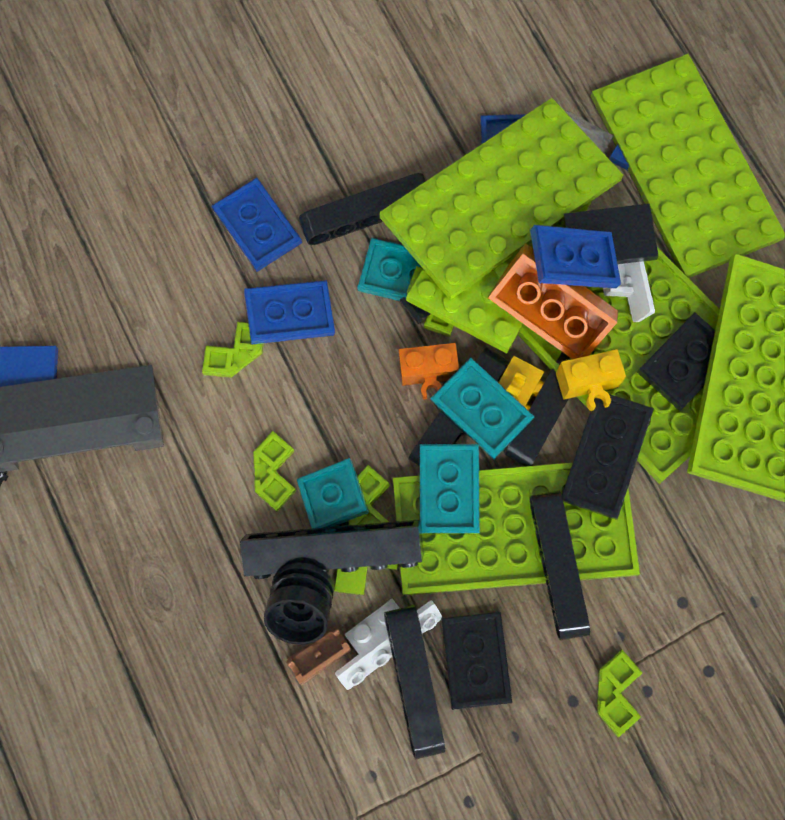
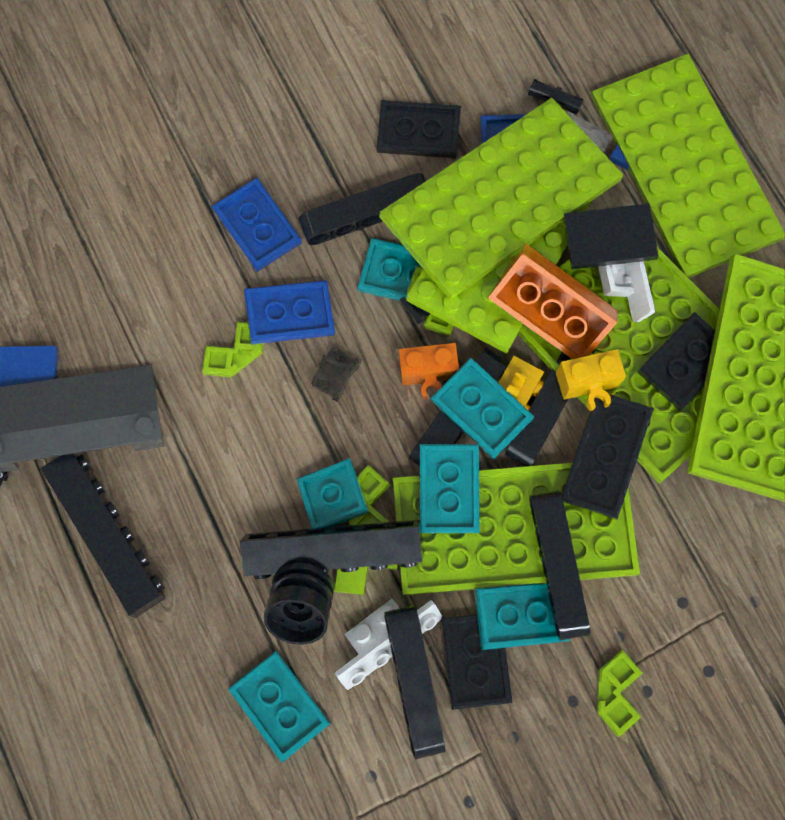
lime tile [253,431,296,512] -> none
nougat hinge [286,625,352,685] -> none
blue tile [530,225,621,288] -> none
none -> black brick [40,453,166,618]
none -> teal tile [228,651,331,763]
none -> clear smoke piece [311,347,362,402]
none -> black tile [377,100,461,159]
none -> teal tile [474,583,571,650]
none -> black pin [528,79,584,116]

